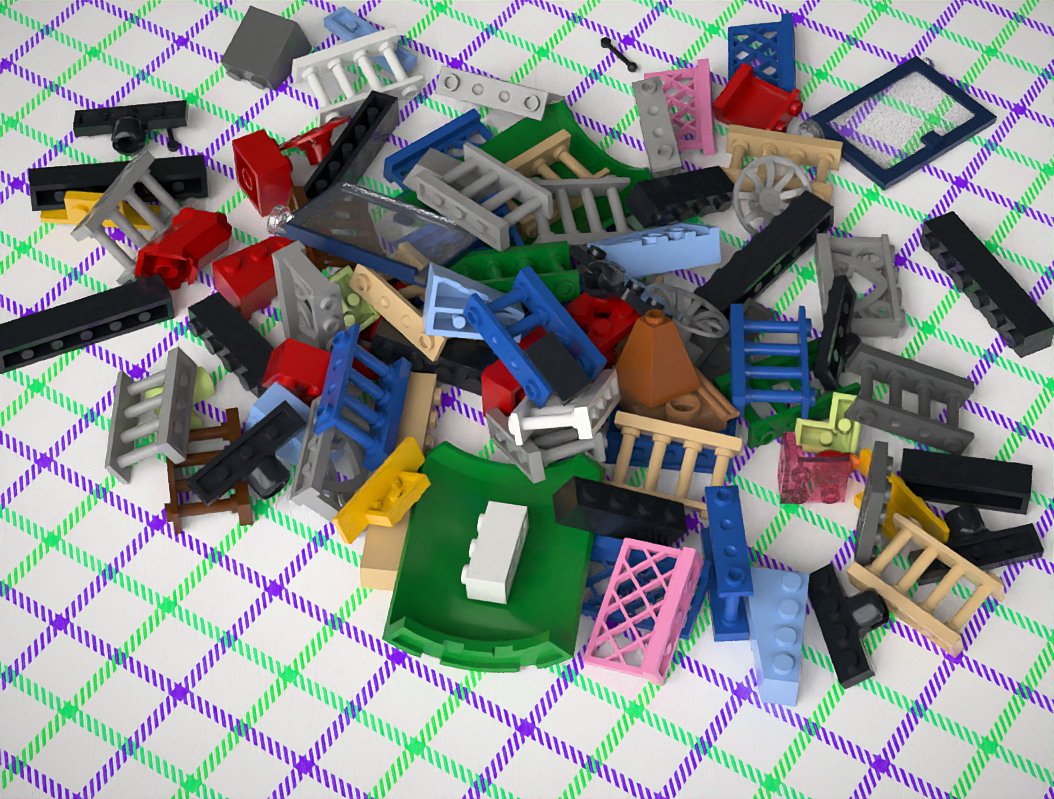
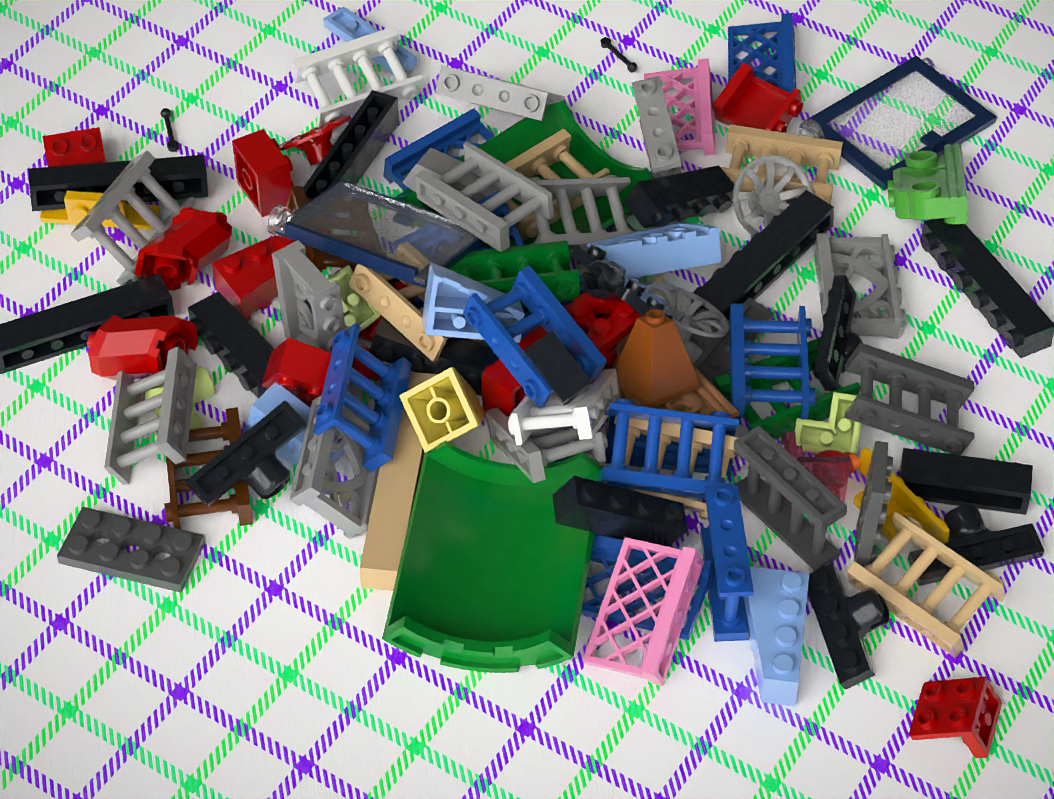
black plate [73,100,189,156] -> none
dark grey slope [220,5,312,91] -> none
yellow bracket [333,436,431,544] -> none
white brick [461,501,529,604] -> none
none -> red bracket [42,127,106,167]
none -> dark grey plate [57,507,205,593]
none -> red brick [87,315,199,381]
none -> light yellow slope [399,367,485,453]
none -> blue fence [598,399,739,499]
none -> dark grey fence [733,426,847,571]
none -> bright green brick [887,143,968,224]
none -> red bracket [909,676,1003,758]

